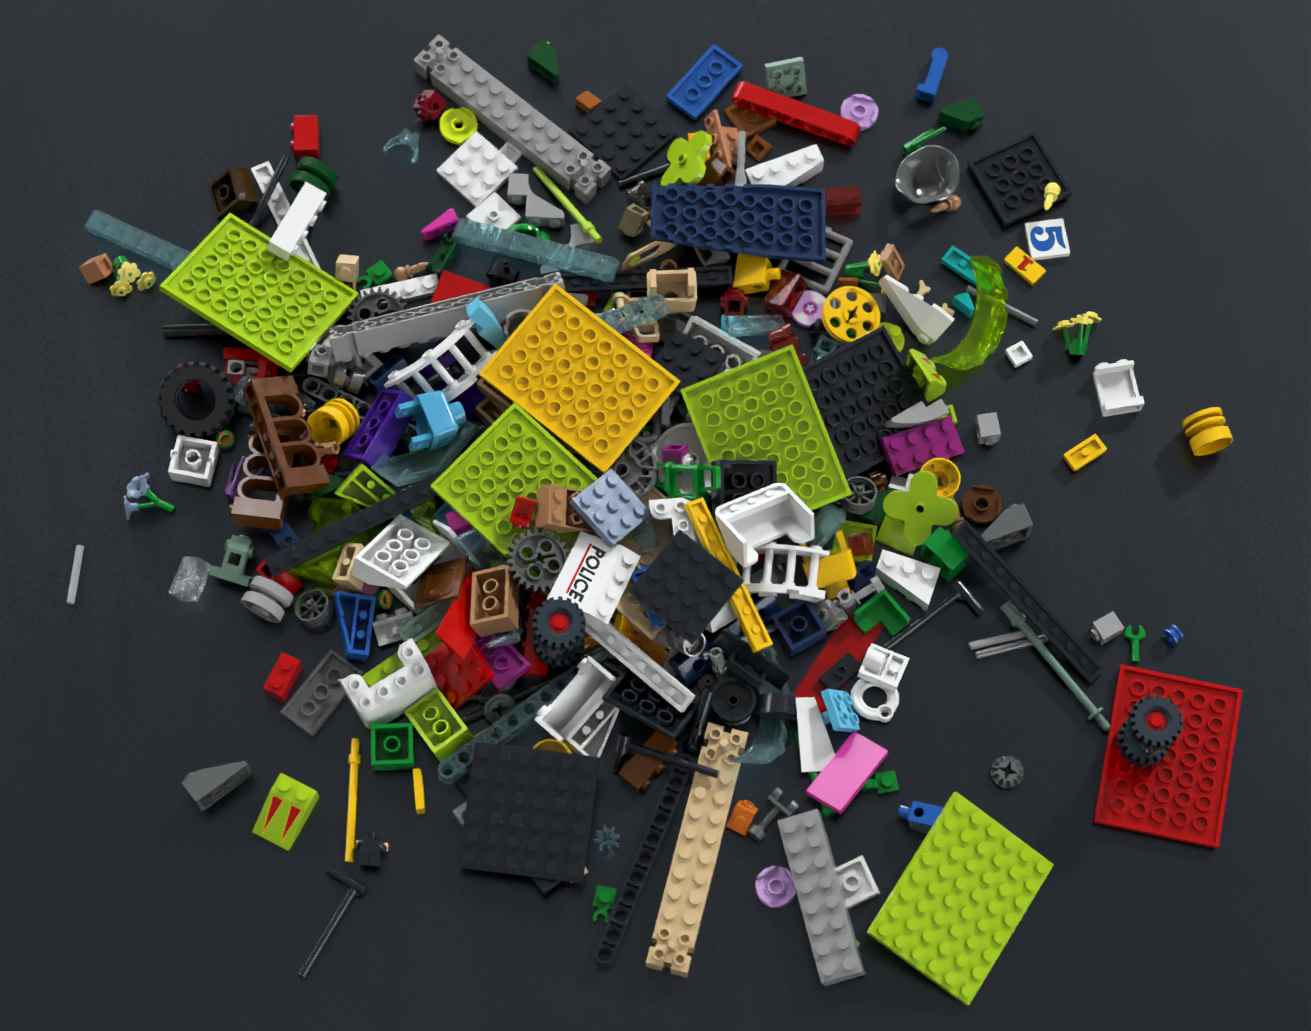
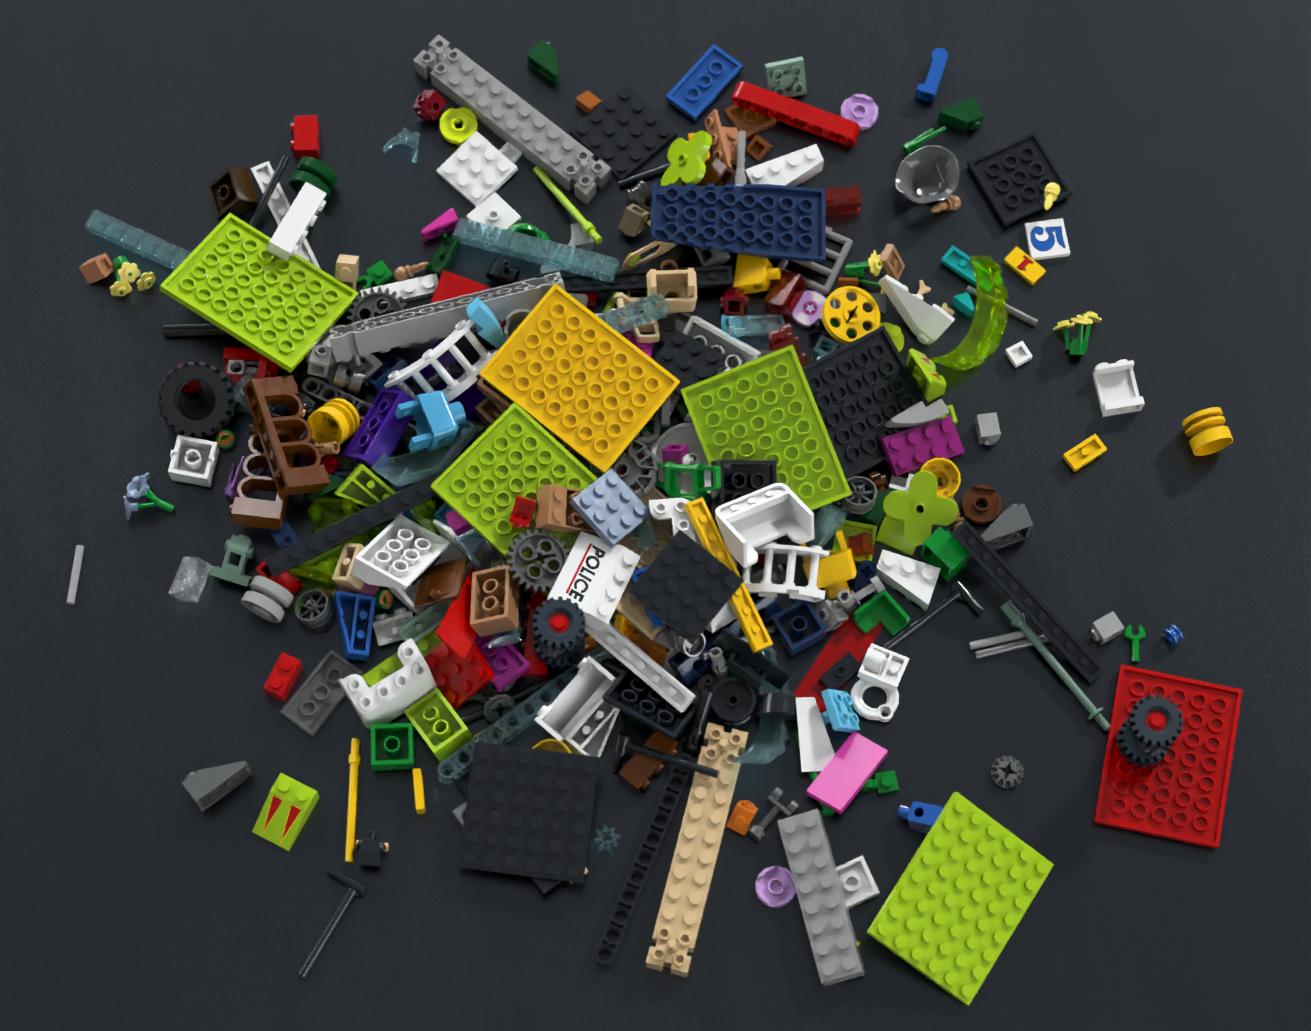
light grey arch [508,173,565,228] -> none
green plate [593,885,618,925] -> none

